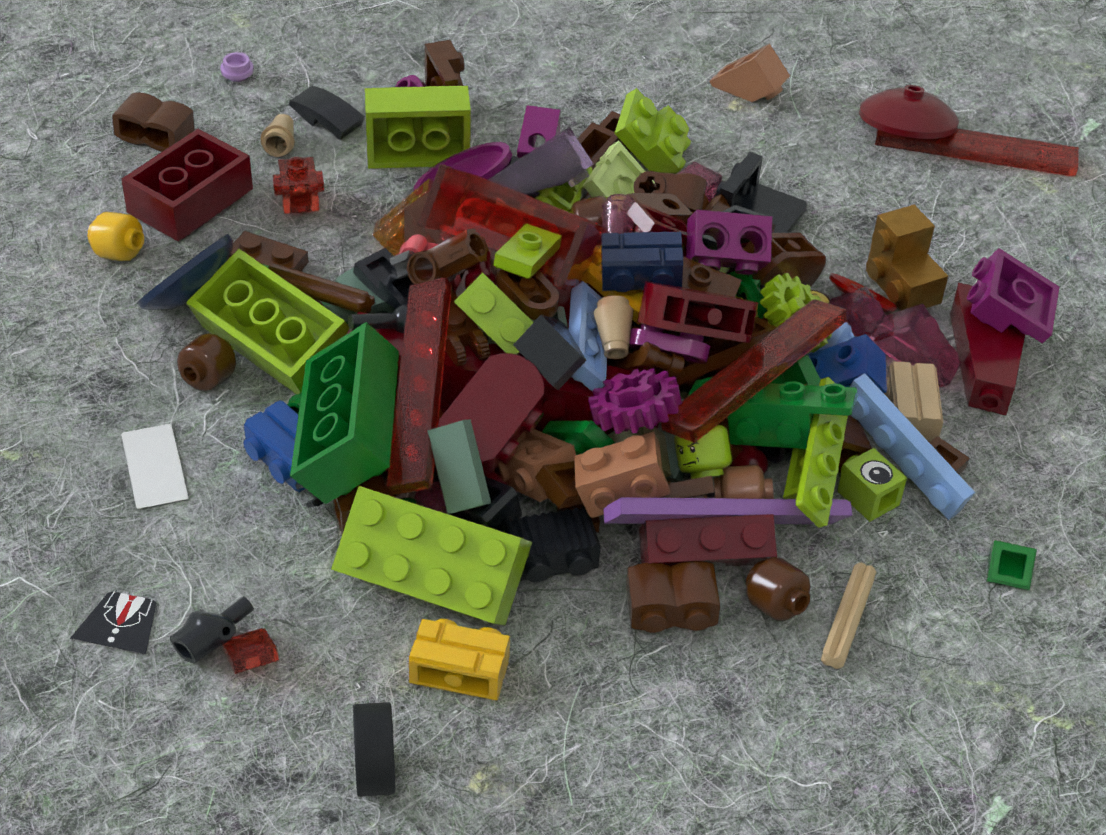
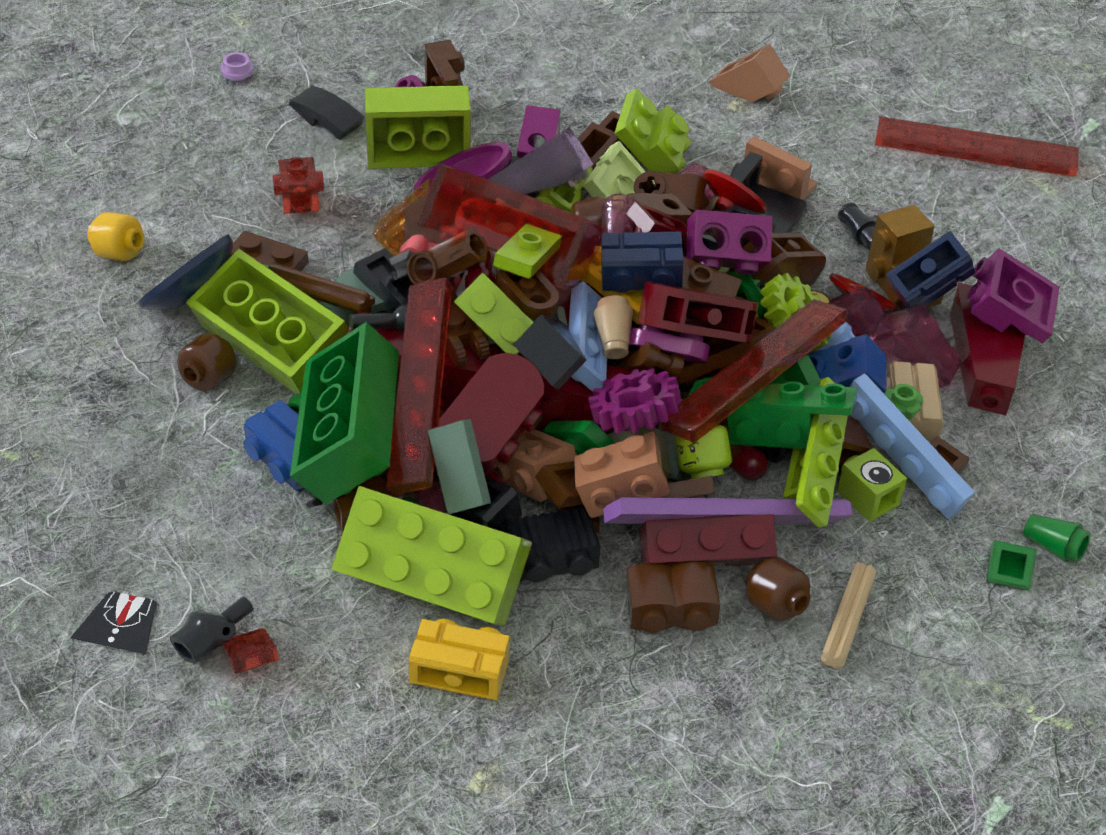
reddish brown brick [112,92,195,152] -> none
dark red brick [121,128,253,242] -> none
white sticker [121,424,188,509] -> none
tan cone [260,114,295,157] -> none
black tyre [353,702,396,797] -> none
nougat head [714,465,774,499] -> none
dark red dish [859,85,959,139] -> none
none -> red dish [703,169,767,214]
none -> nougat bracket [744,136,817,200]
none -> black pin [838,202,876,251]
none -> bright green plate [884,384,923,420]
none -> dark blue brick [886,231,975,316]
none -> green cone [1023,514,1091,562]

